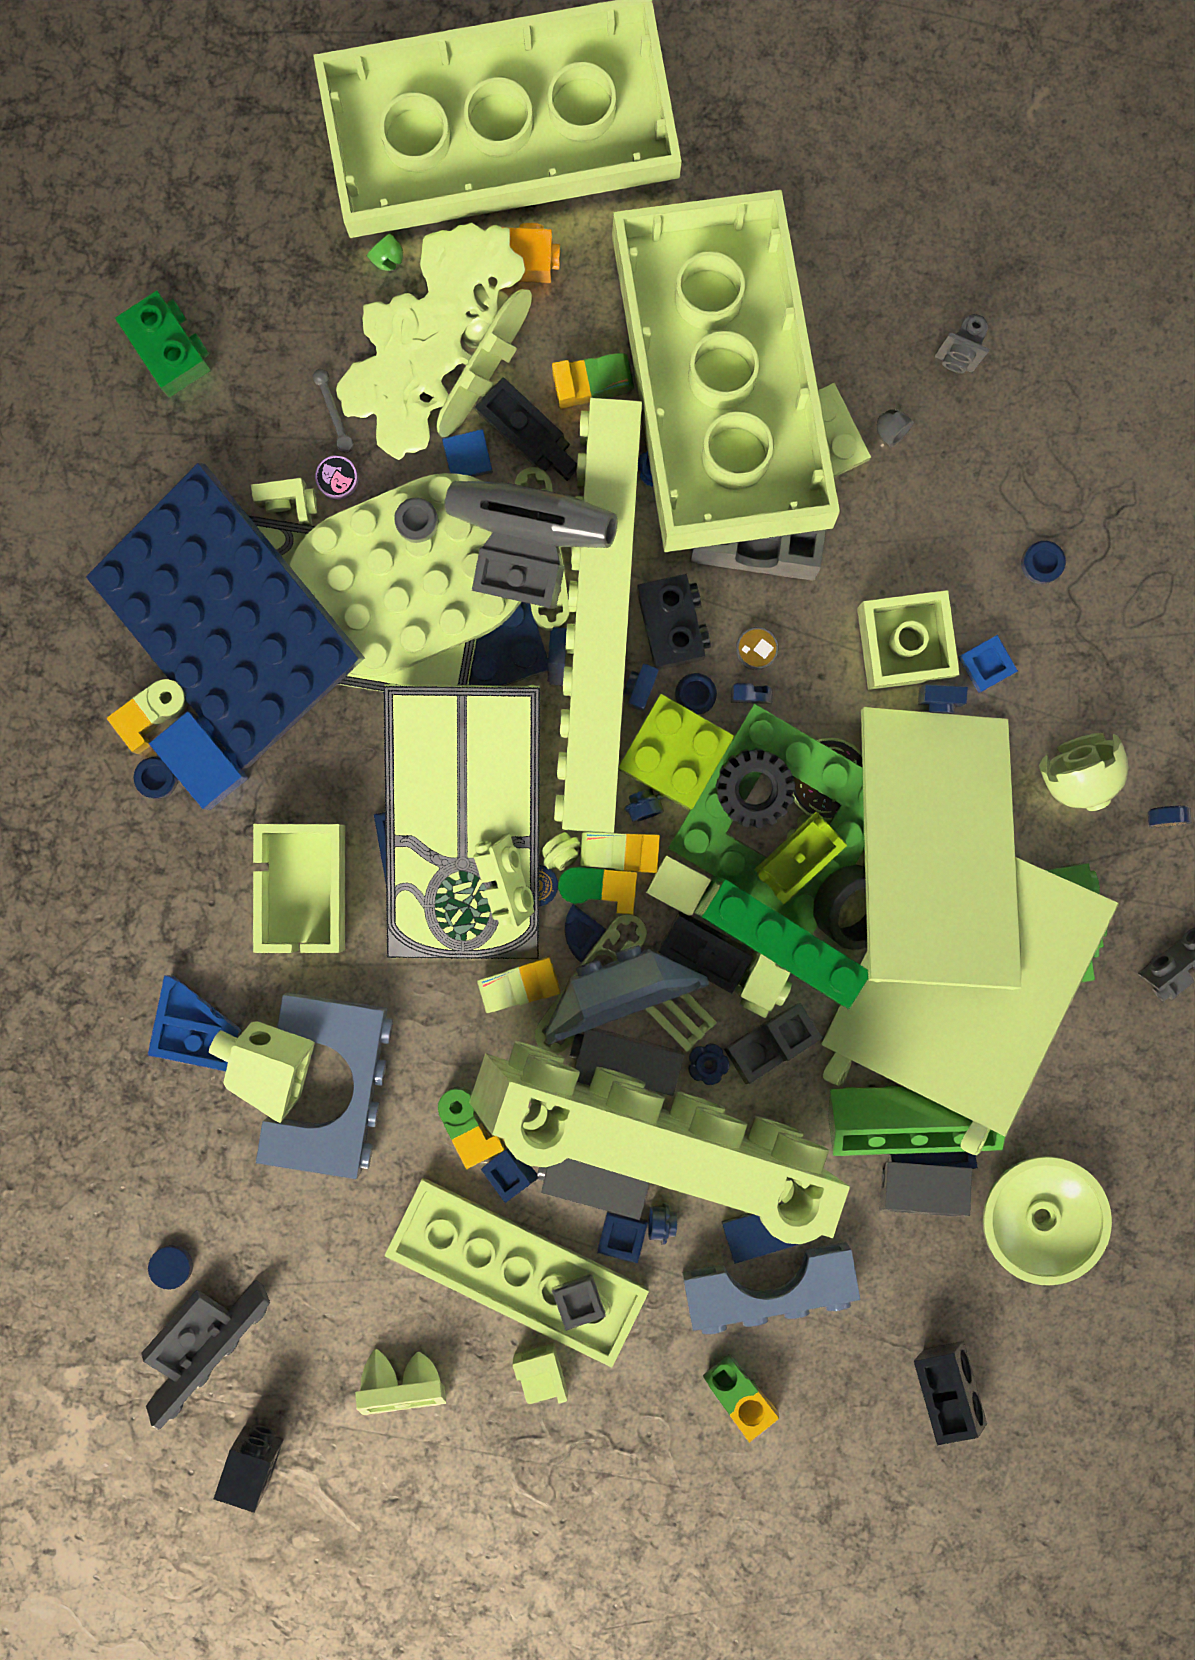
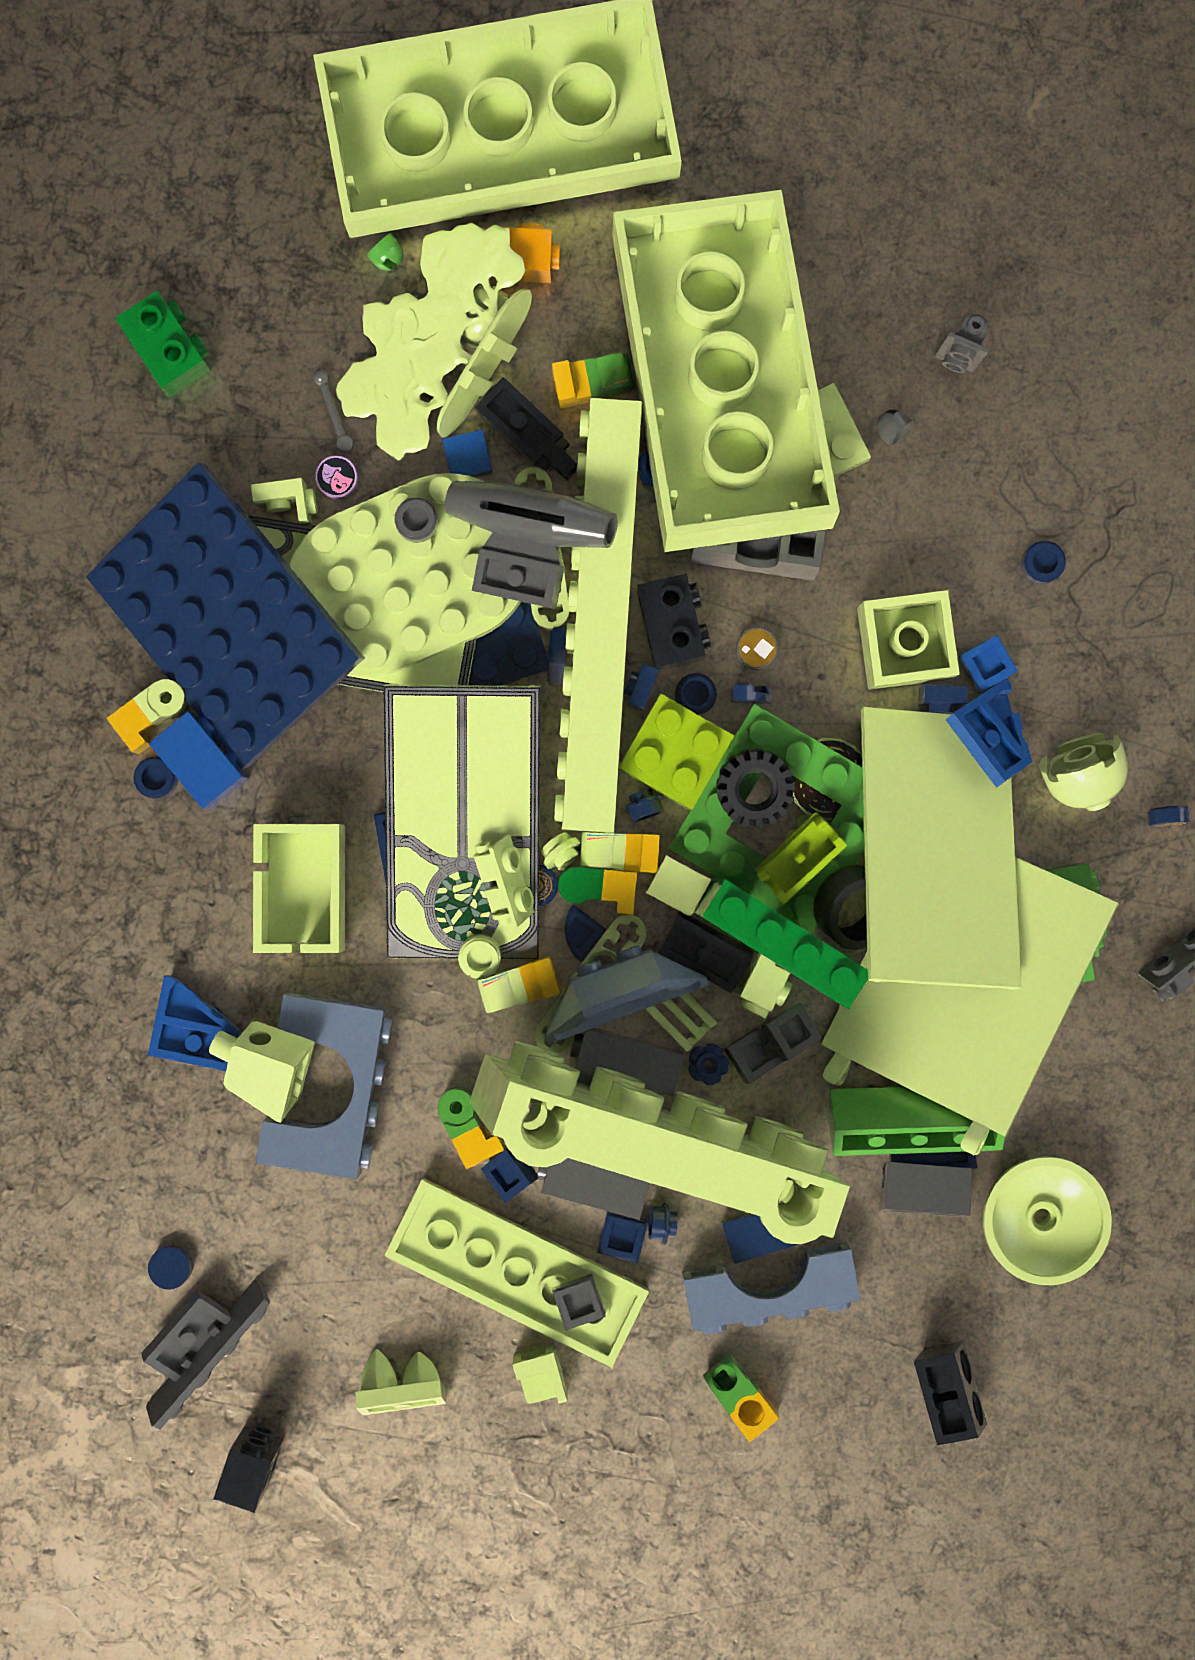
none -> yellowish green tile [458,934,501,979]
none -> blue wing [946,678,1032,788]

